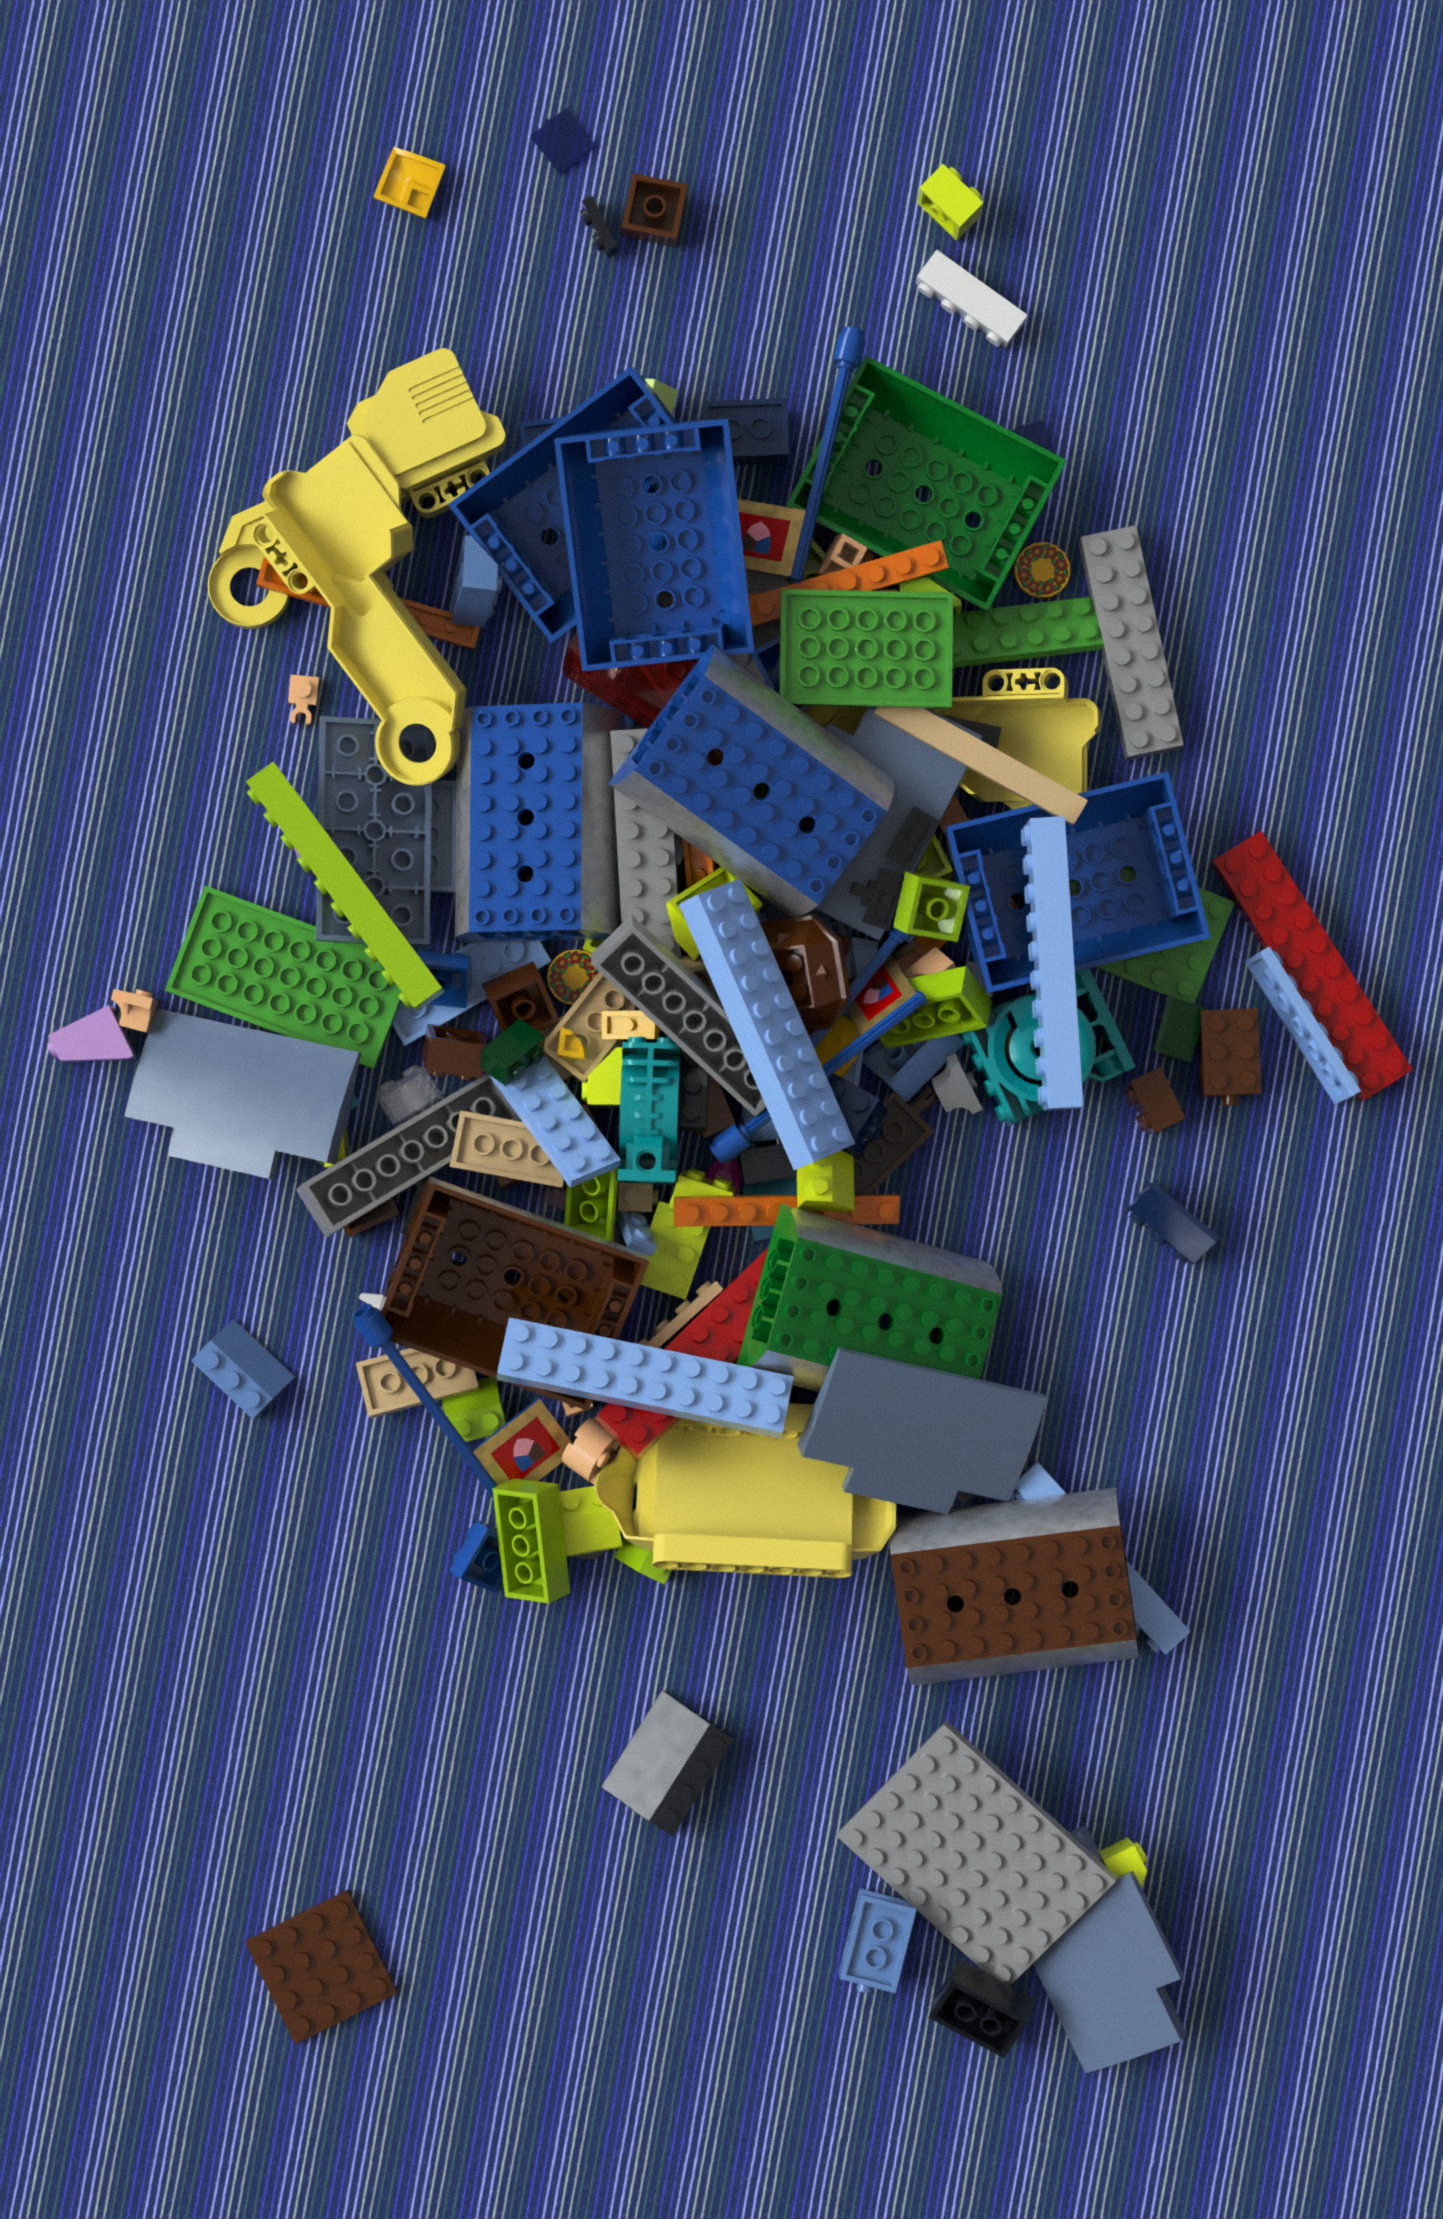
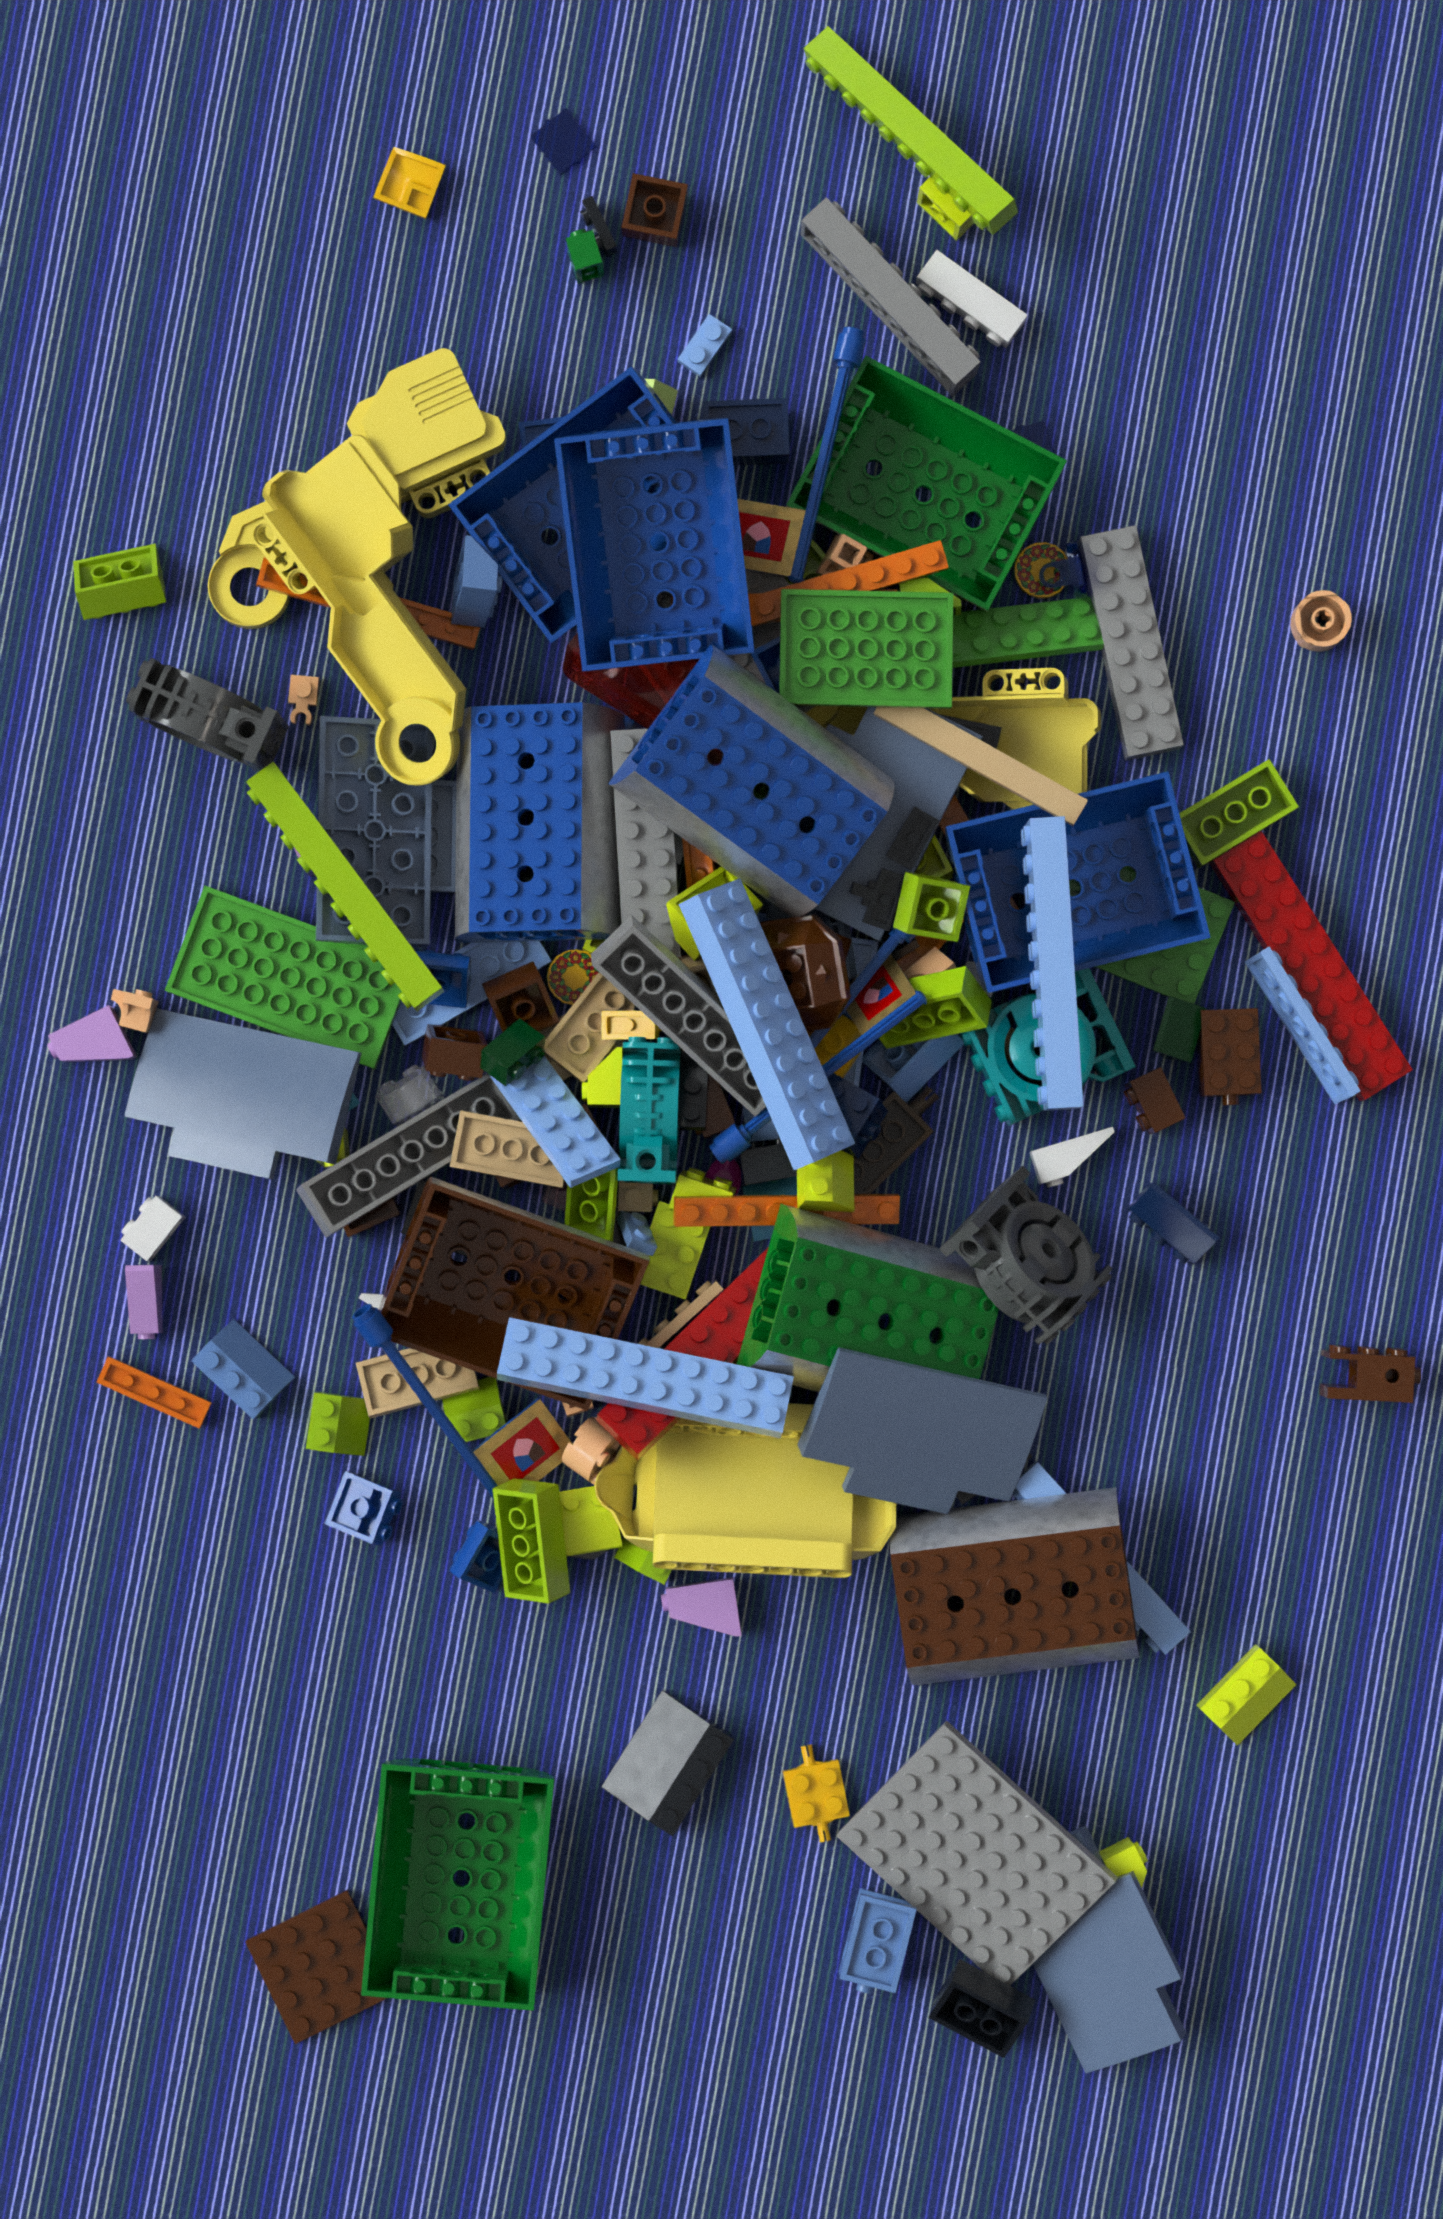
yellow tile [556,1027,586,1060] -> none
light grey brick [931,1052,983,1114] -> none
none -> lime slope [73,544,166,620]
none -> orange plate [96,1356,212,1429]
none -> white brick [120,1196,185,1261]
none -> lavender slope [125,1265,163,1339]
none -> dark grey brick [126,658,289,773]
none -> lime slope [306,1391,370,1456]
none -> plate [325,1471,403,1546]
none -> green slope [361,1758,554,2011]
none -> green brick [566,229,604,284]
none -> lavender slope [661,1577,742,1636]
none -> light blue plate [677,314,732,378]
none -> yellow plate [782,1744,850,1842]
none -> light grey brick [800,197,980,397]
none -> lime brick [803,26,1018,235]
none -> dark grey brick [939,1165,1112,1345]
none -> white slope [1030,1127,1114,1188]
none -> clear blue tile [1039,541,1088,599]
none -> lime brick [1179,759,1299,869]
none -> neon yellow slope [1196,1644,1297,1746]
none -> light nougat brick [1290,590,1352,652]
none -> reddish brown torso [1319,1345,1421,1403]

